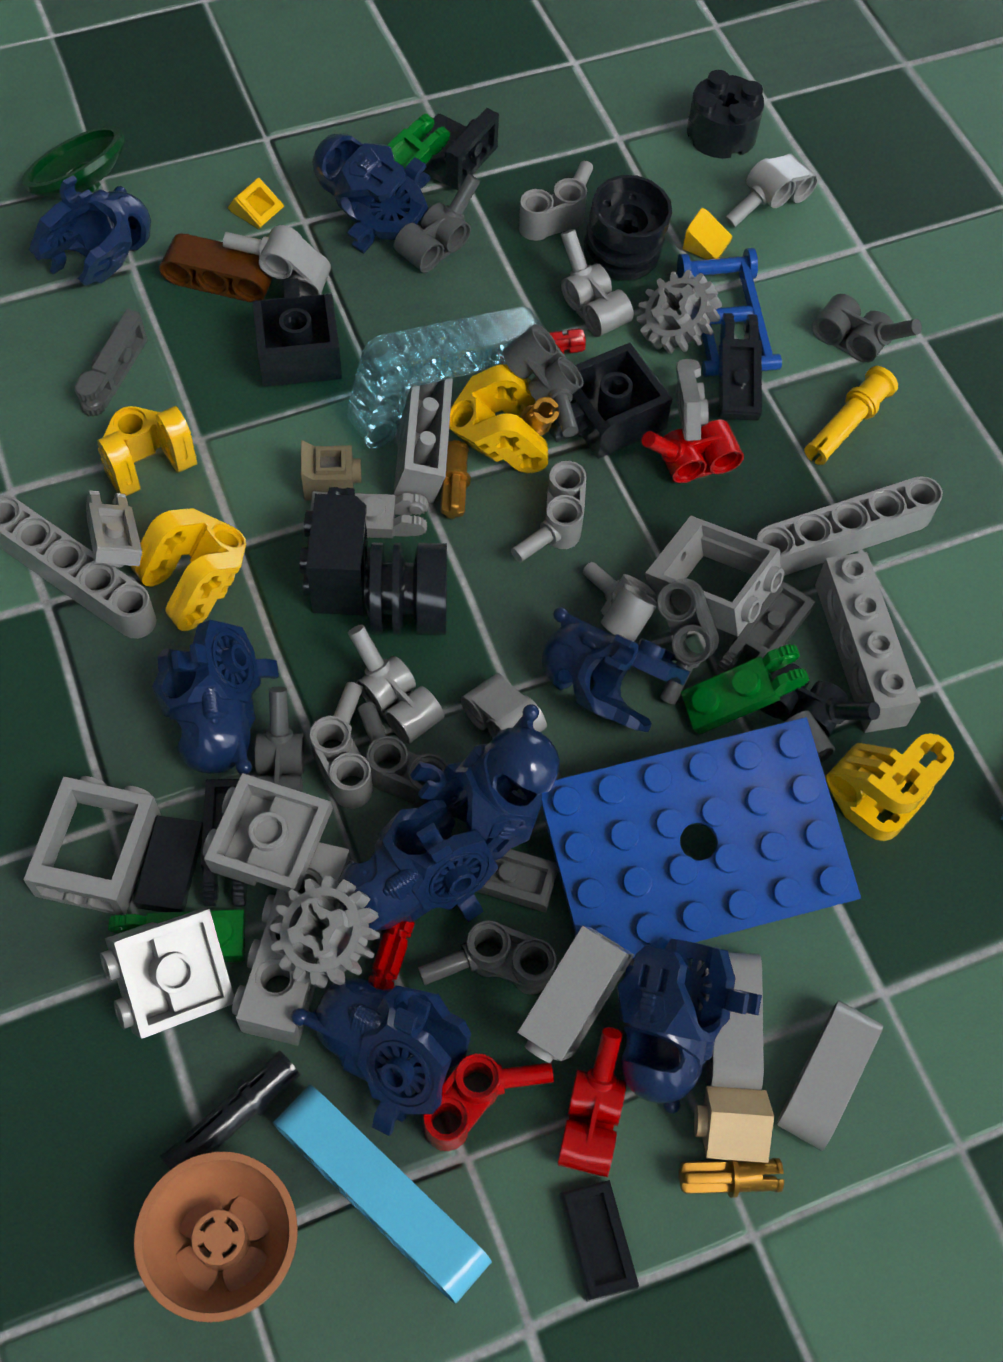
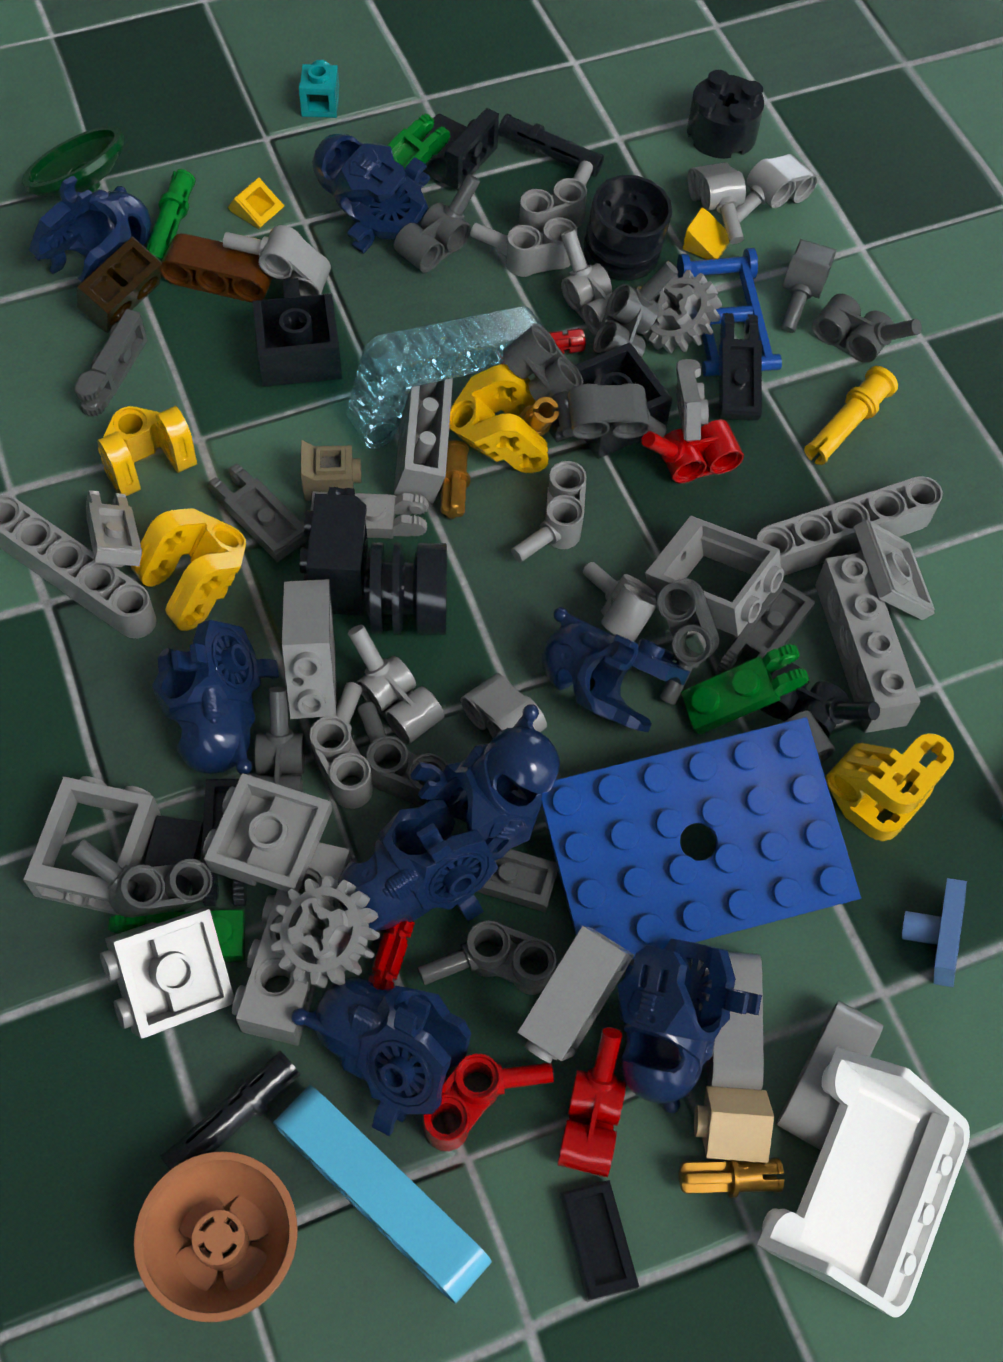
none -> dark grey beam [71,839,212,918]
none -> dark brown brick [77,236,162,333]
none -> green pin [146,169,196,262]
none -> dark grey hinge [207,463,309,562]
none -> light grey window [282,579,336,719]
none -> teal brick [299,60,340,118]
none -> light grey beam [470,217,577,277]
none -> black pin [498,113,604,177]
none -> dark grey beam [567,383,666,439]
none -> dark grey beam [593,261,678,357]
none -> light grey beam [687,162,746,244]
none -> white windscreen [757,1047,970,1317]
none -> dark grey beam [781,239,837,333]
none -> light grey tile [854,519,935,620]
none -> medium blue tile [902,878,967,987]

